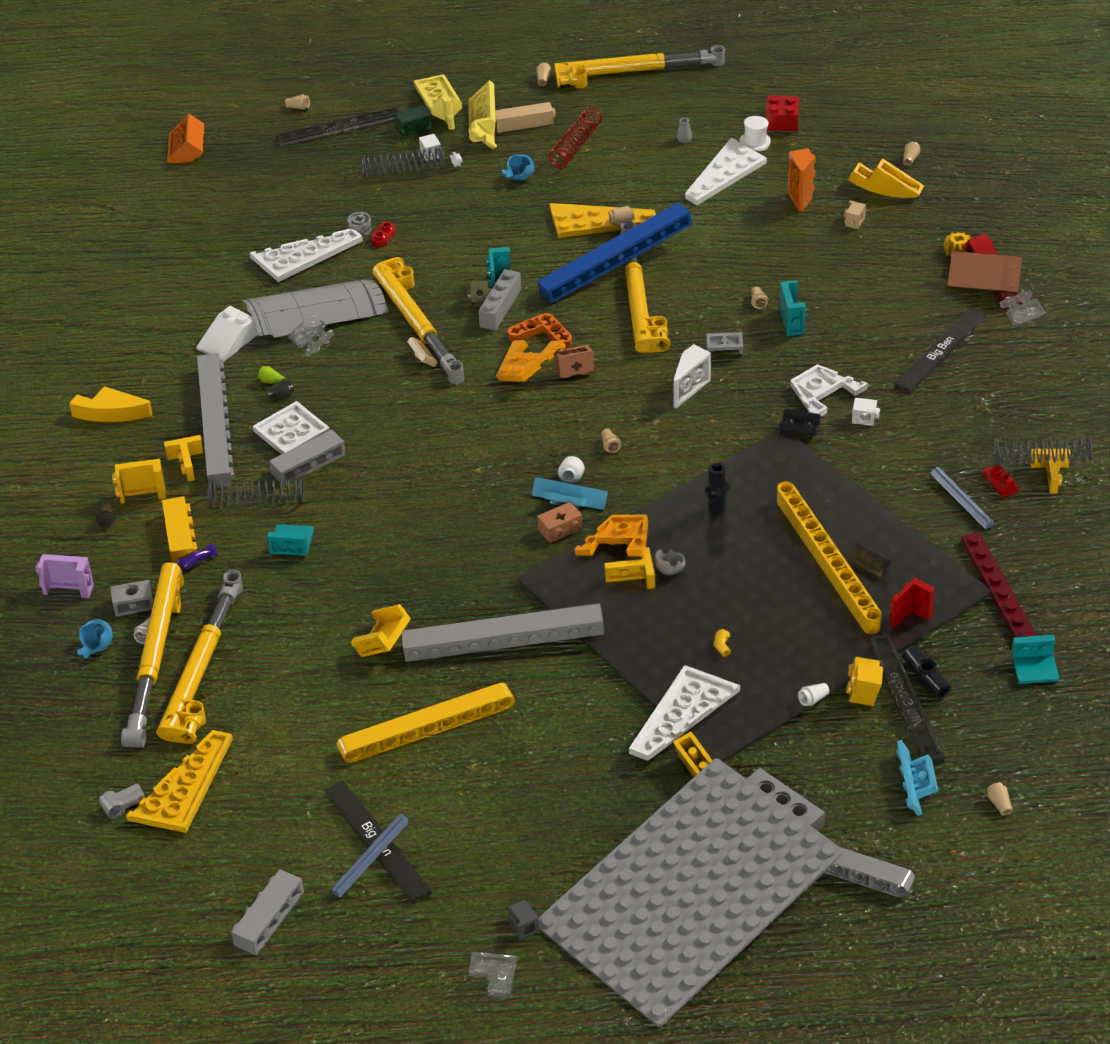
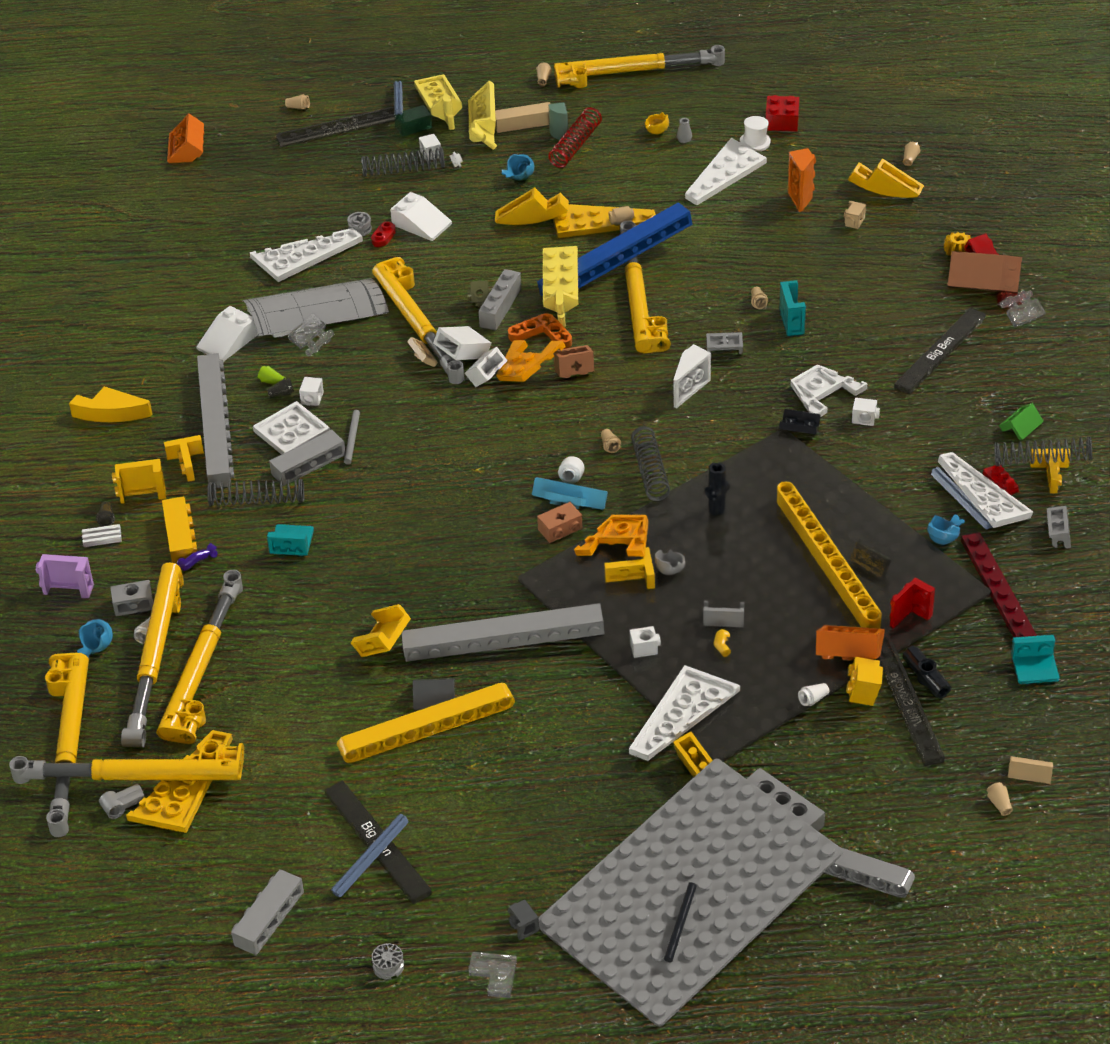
teal bracket [486,247,511,288] -> none
medium azure bracket [896,740,939,816] -> none
none -> yellow piece [9,740,244,784]
none -> yellow piece [45,653,89,837]
none -> white tile [82,524,122,547]
none -> white brick [299,377,324,406]
none -> light grey bar [344,410,360,464]
none -> light grey wheel [372,943,404,980]
none -> white slope [390,192,452,241]
none -> sand blue axle [394,81,403,115]
none -> dark grey slope [413,678,455,712]
none -> white brick [433,326,491,360]
none -> white brick [465,347,507,387]
none -> yellow slope [495,187,569,225]
none -> light yellow hinge [543,246,579,328]
none -> sand green brick [548,102,568,140]
none -> white brick [630,626,661,658]
none -> dark grey piece [631,426,670,501]
none -> yellow hair [645,112,669,135]
none -> black bar [664,882,697,962]
none -> light grey hinge [703,601,744,627]
none -> orange slope [816,625,885,661]
none -> dark azure hat [927,514,965,545]
none -> white wing [938,452,1033,528]
none -> bright green panel [999,403,1043,440]
none -> tan panel [1008,756,1053,784]
none -> light grey hinge [1047,506,1071,548]

